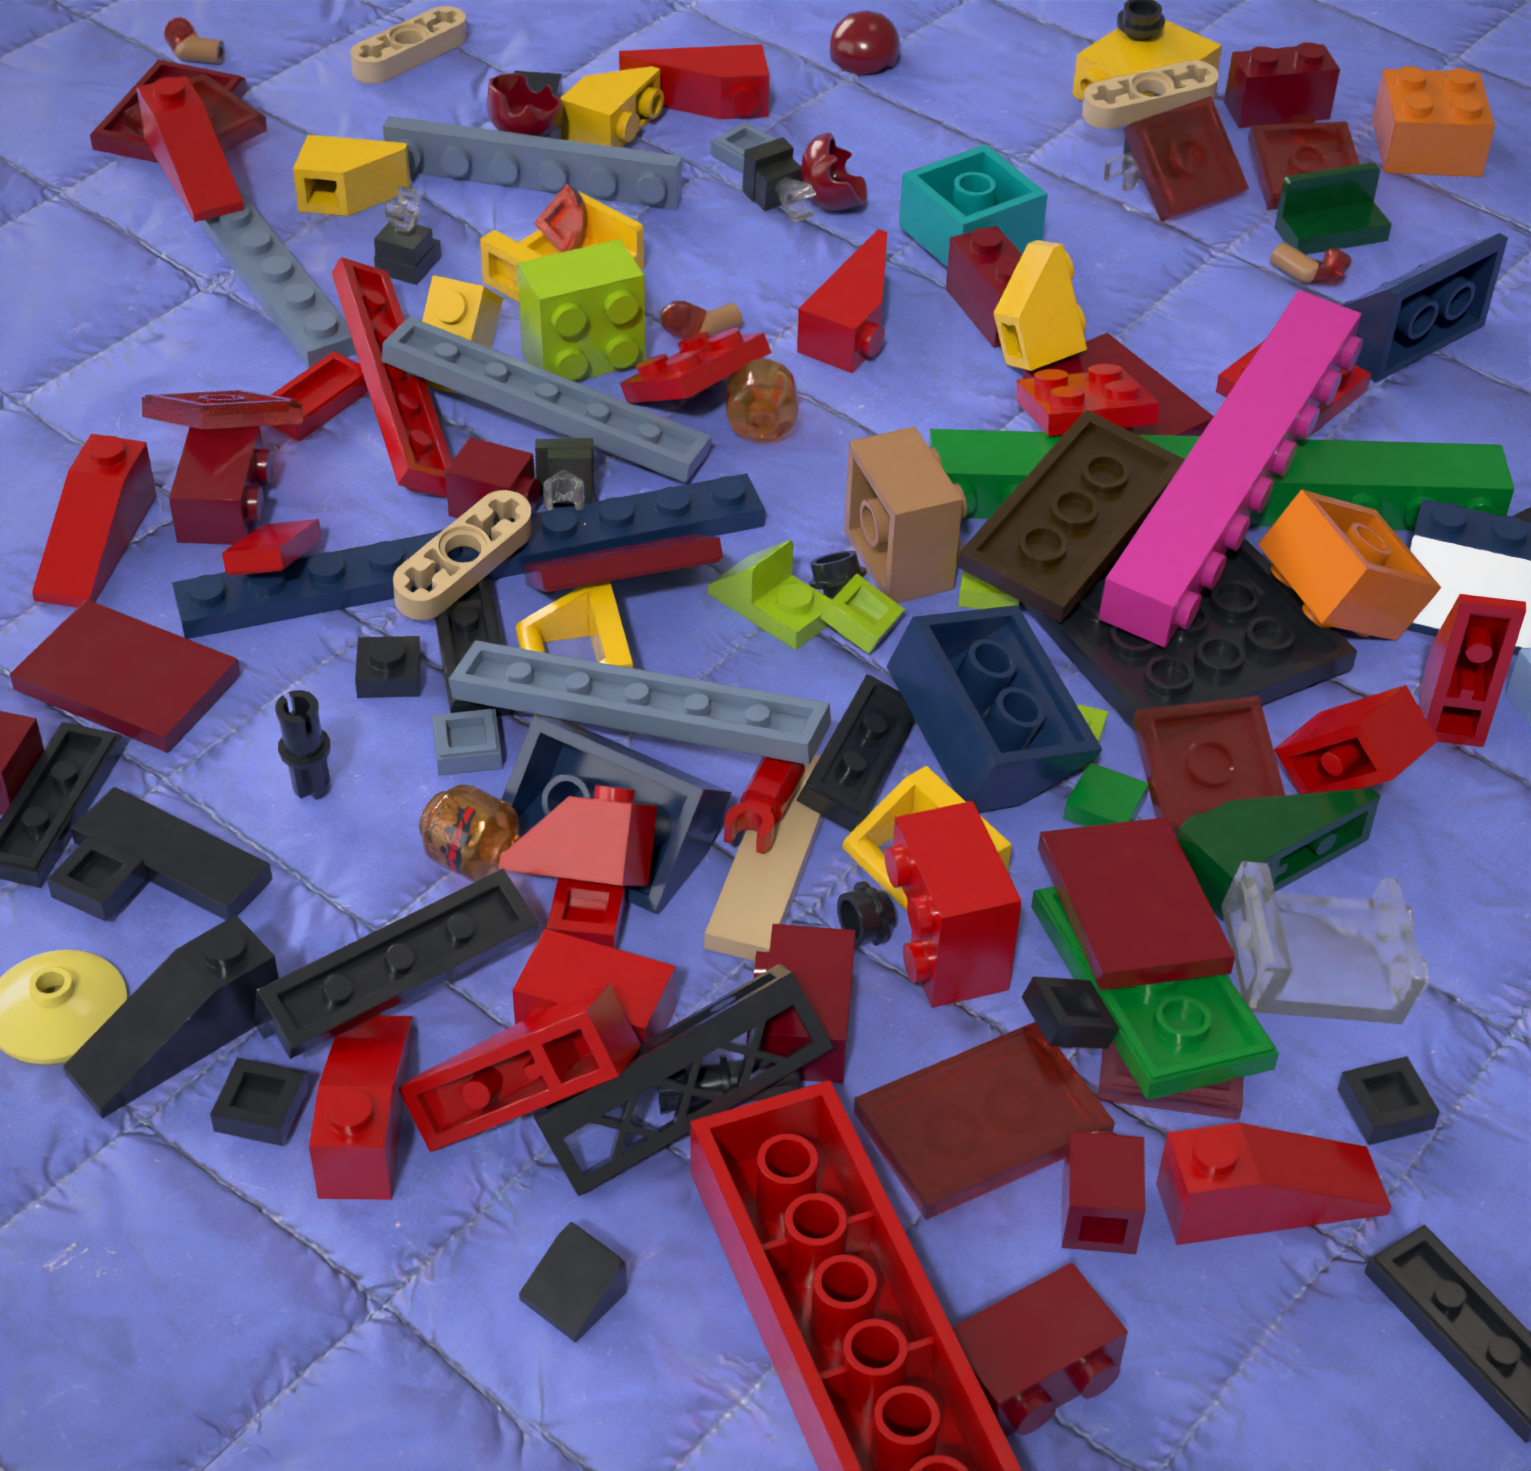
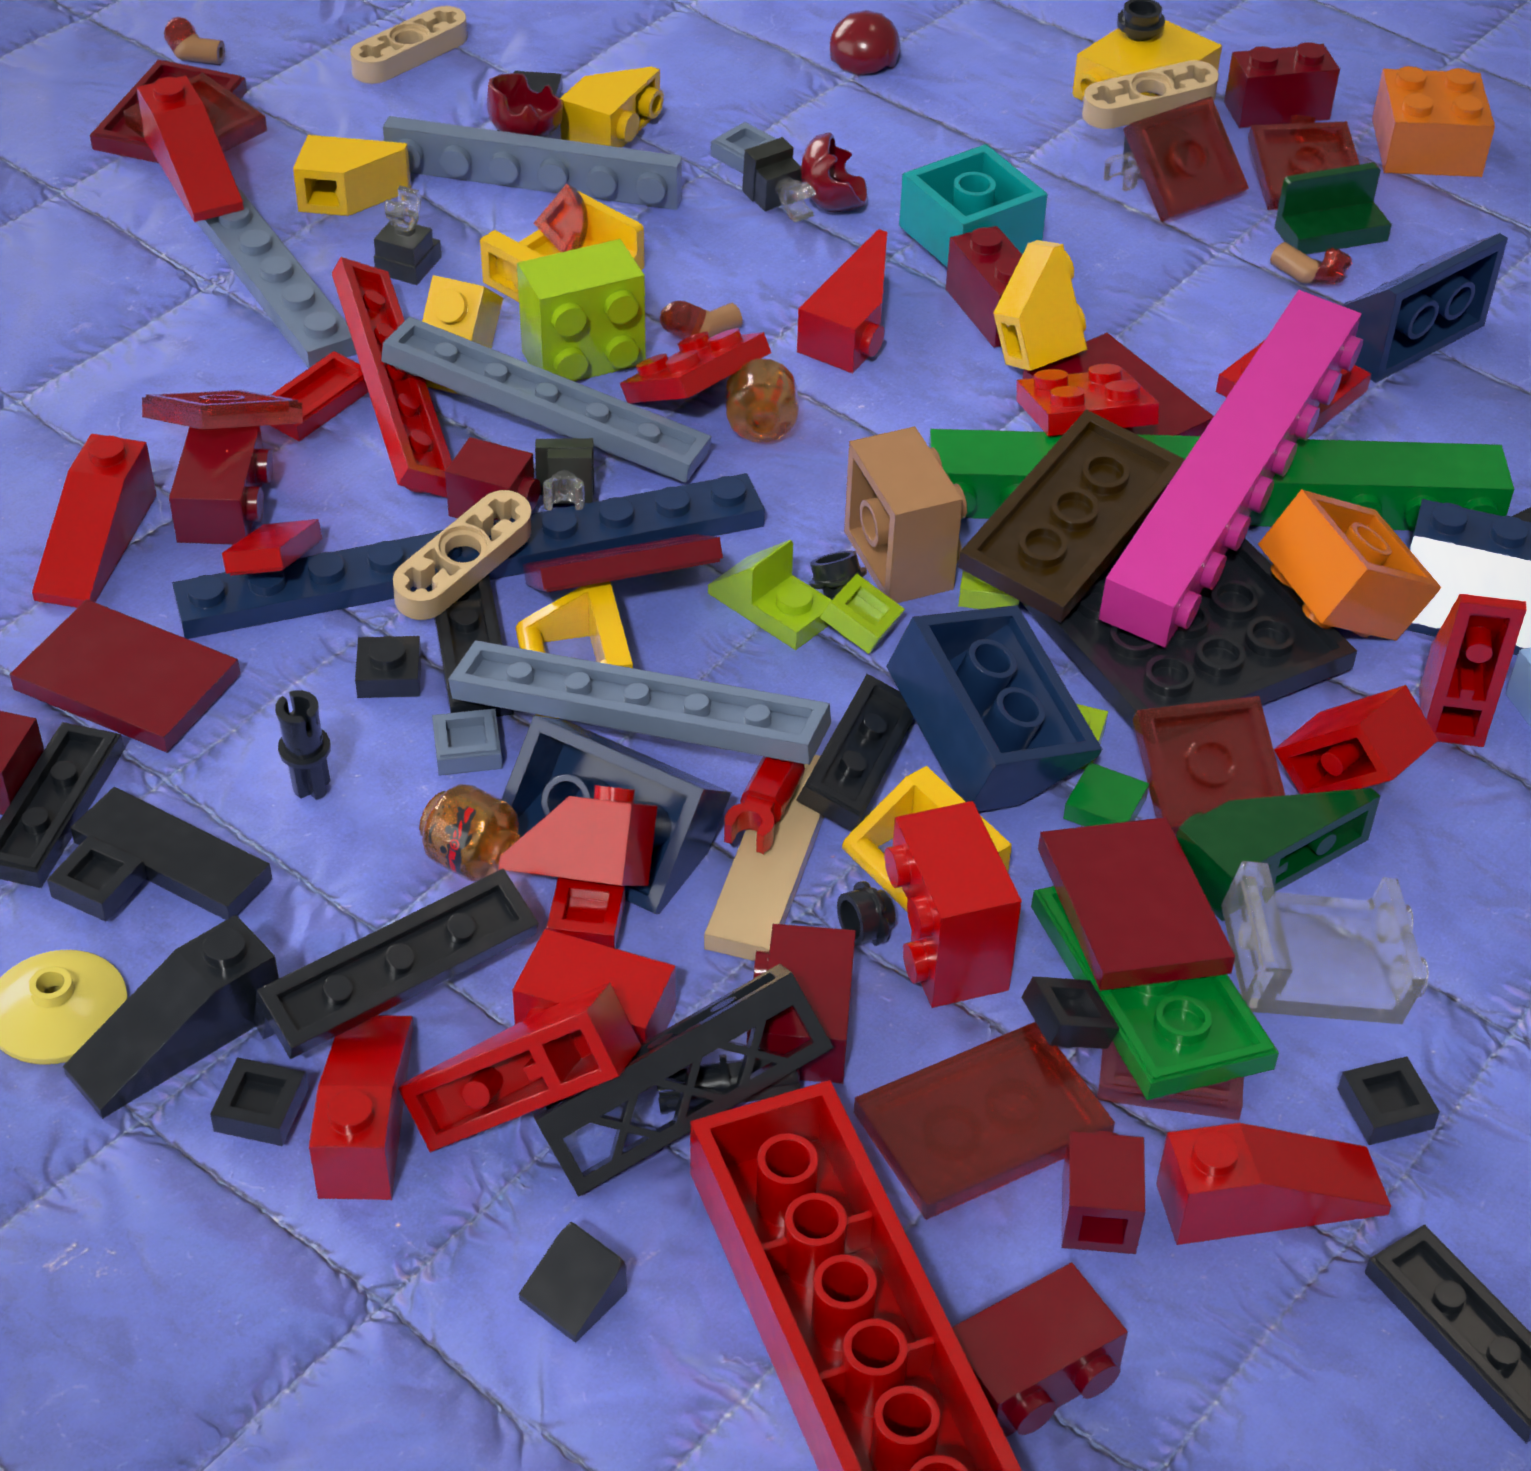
red slope [618,44,770,120] -> none

